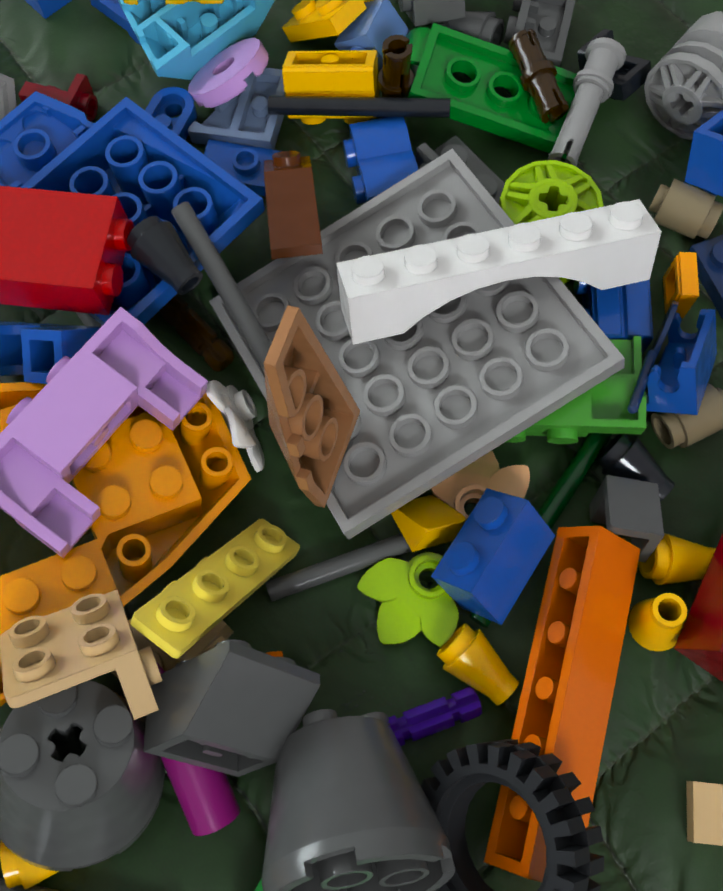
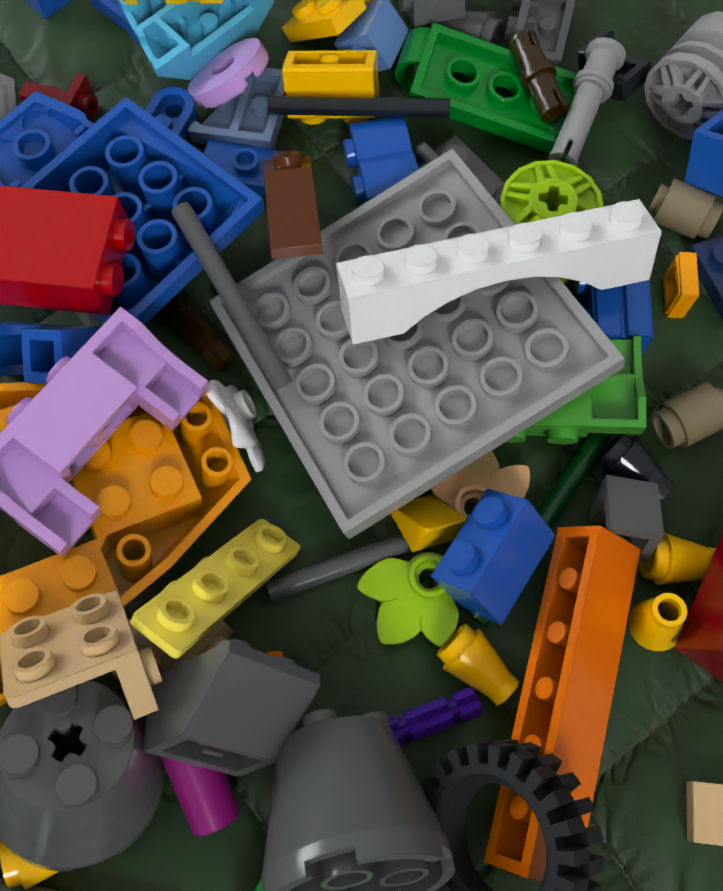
black cone [127,216,203,295] -> none
medium nougat wedge [263,305,360,508] -> none
dark brown pin [378,35,414,118] -> none
dark blue piece [627,300,679,414] -> none
blue hinge [646,309,717,415] -> none

